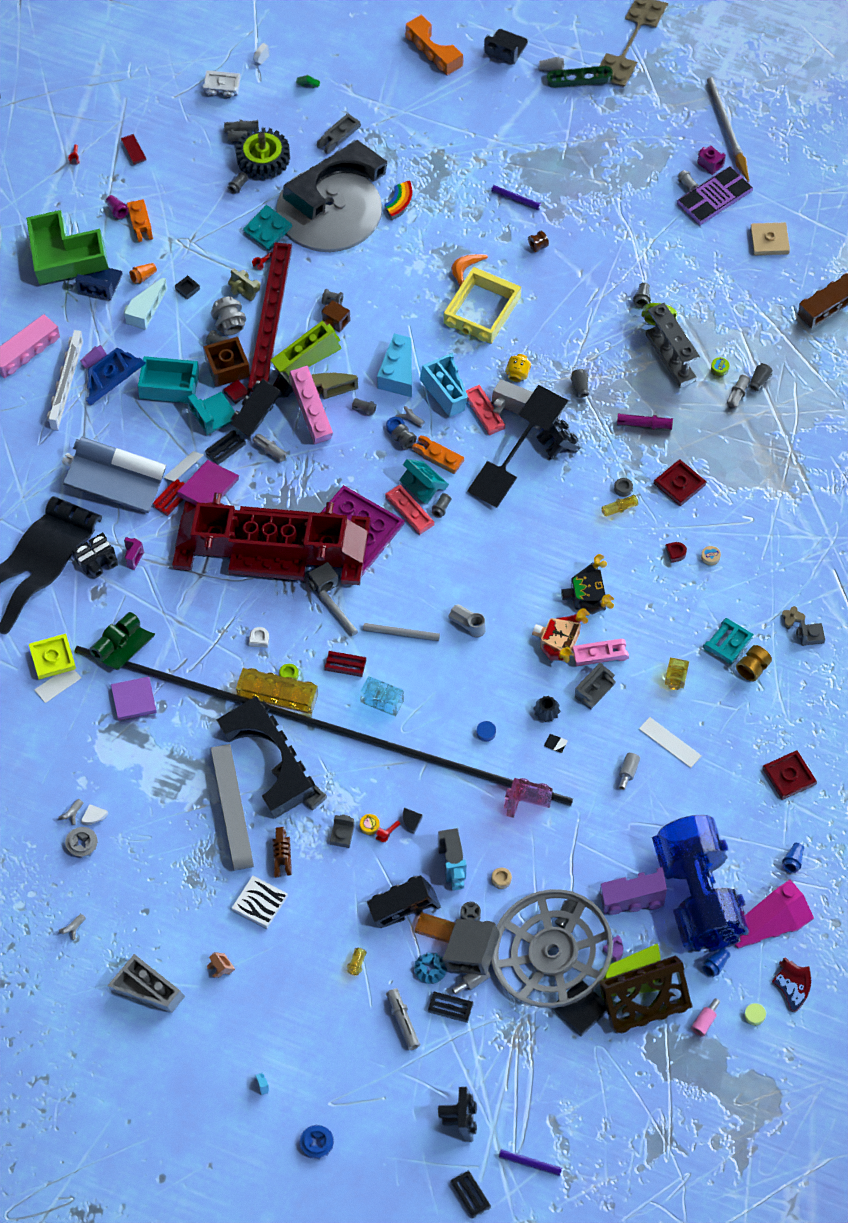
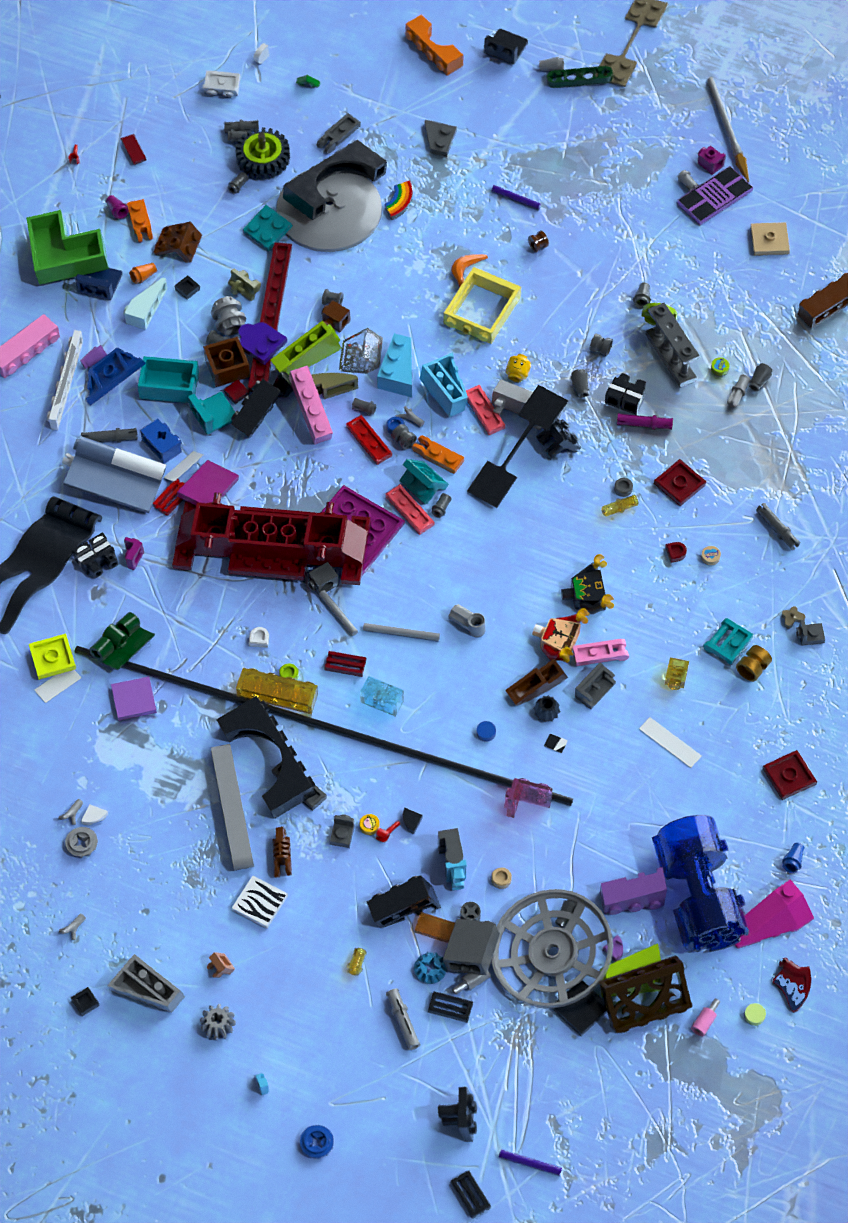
black tile [205,429,246,465] -> none
red hand [252,252,272,270] -> none
light grey axle [253,434,287,462] -> none
light grey piece [619,753,640,790] -> none
blue cone [702,948,731,977] -> none
none -> black tile [70,987,100,1016]
none -> dark grey pin [81,428,138,443]
none -> blue brick [140,419,182,464]
none -> reddish brown bracket [153,221,202,263]
none -> light grey gear [200,1003,236,1040]
none -> dark purple plate [239,322,288,365]
none -> clear slope [339,328,383,374]
none -> red tile [346,415,392,465]
none -> dark grey wing [425,119,457,157]
none -> reddish brown slope [505,659,568,706]
none -> dark grey wheel [589,333,613,356]
none -> black hips [605,373,646,415]
none -> dark grey pin [756,503,801,550]

